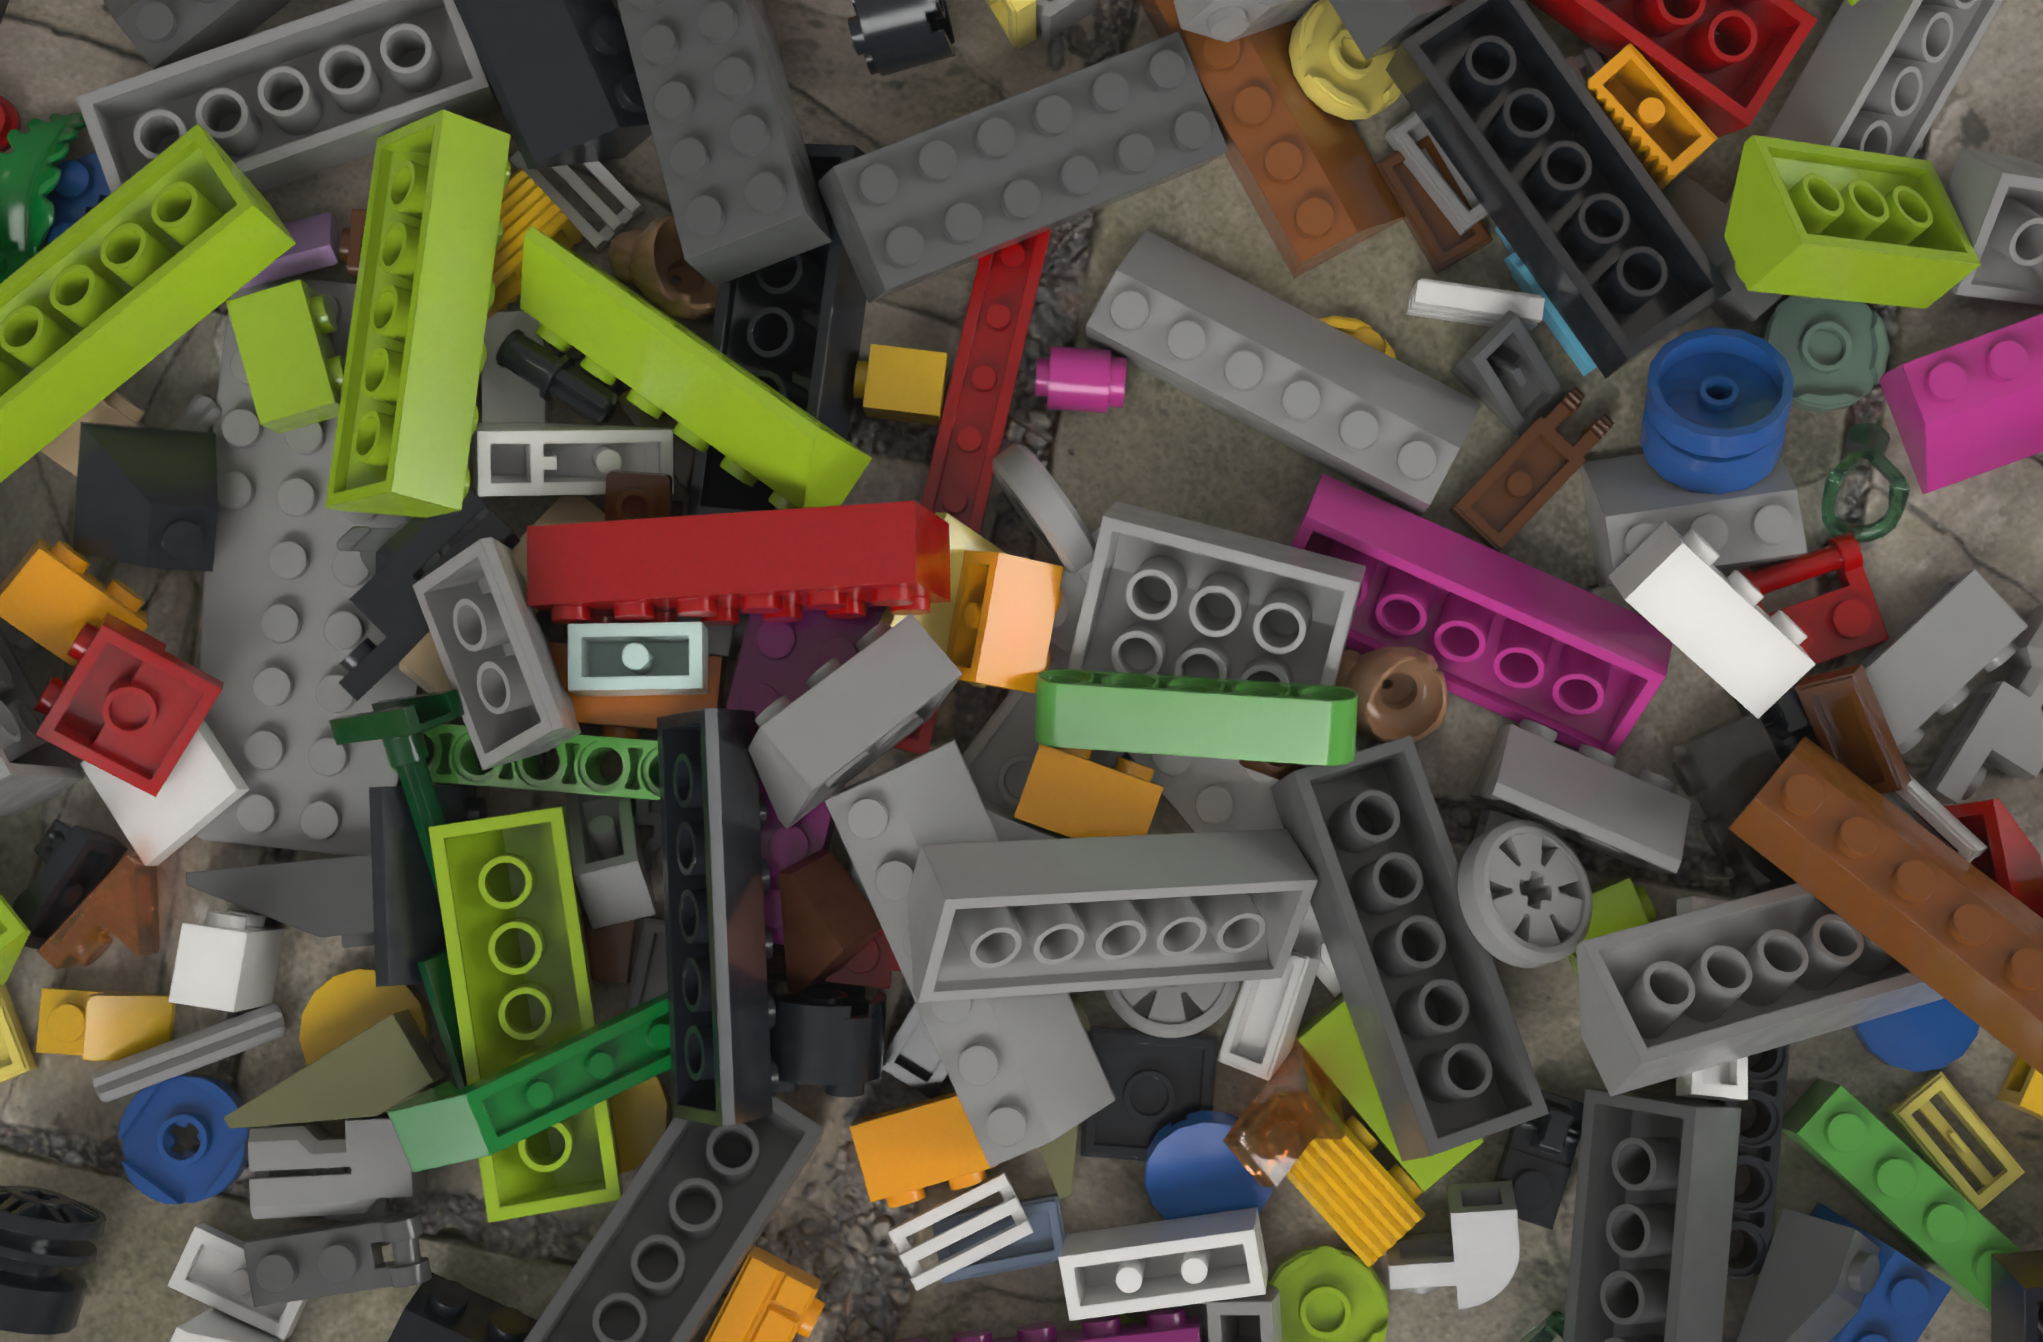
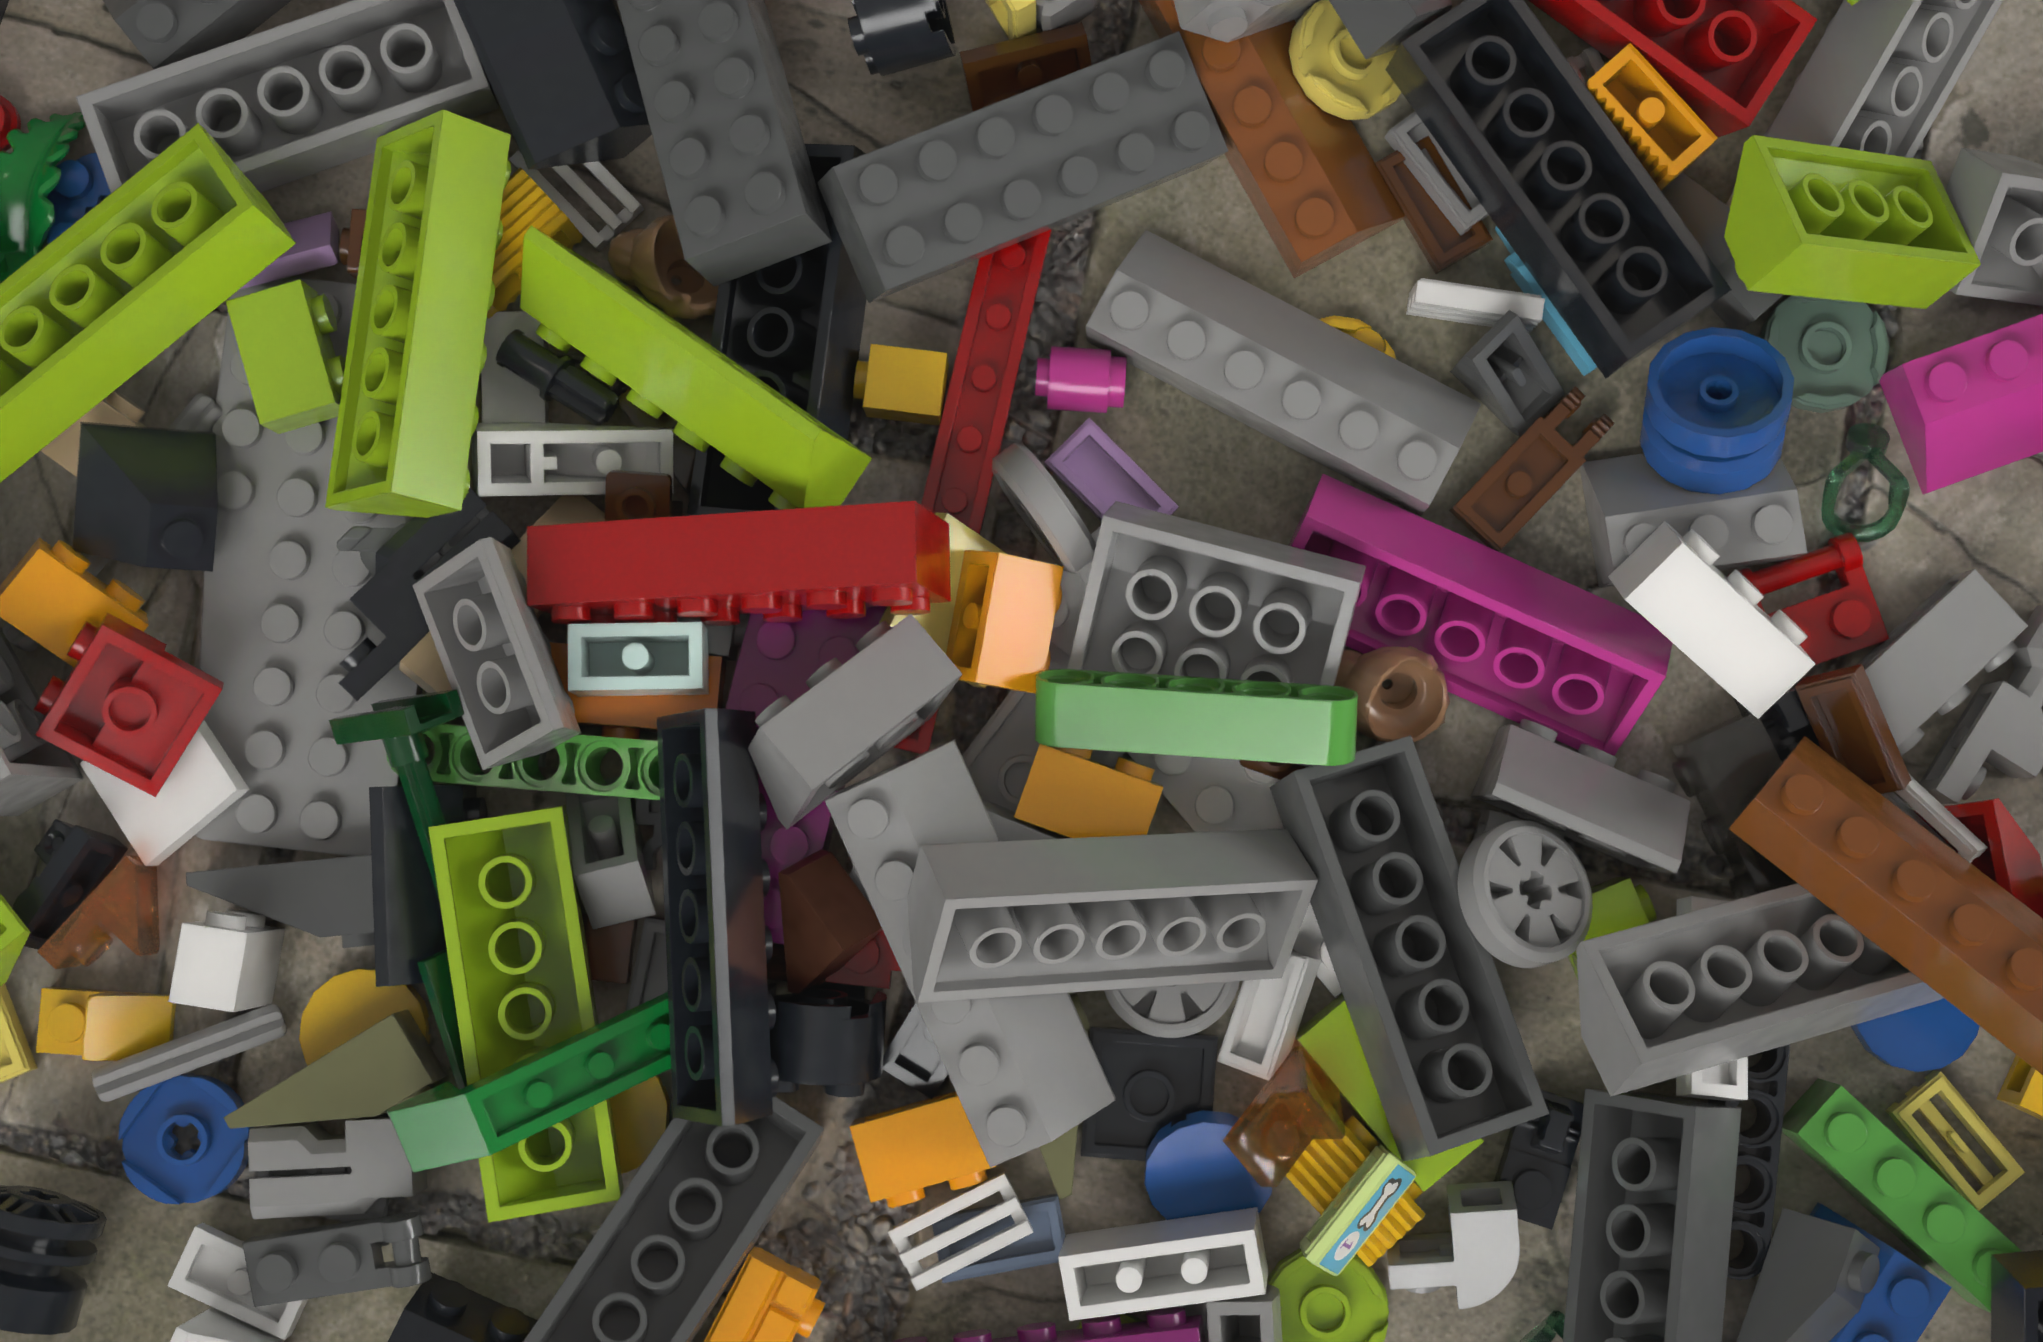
none -> reddish brown plate [959,22,1092,112]
none -> lavender tile [1044,418,1179,521]
none -> yellowish green slope [1299,1145,1416,1276]

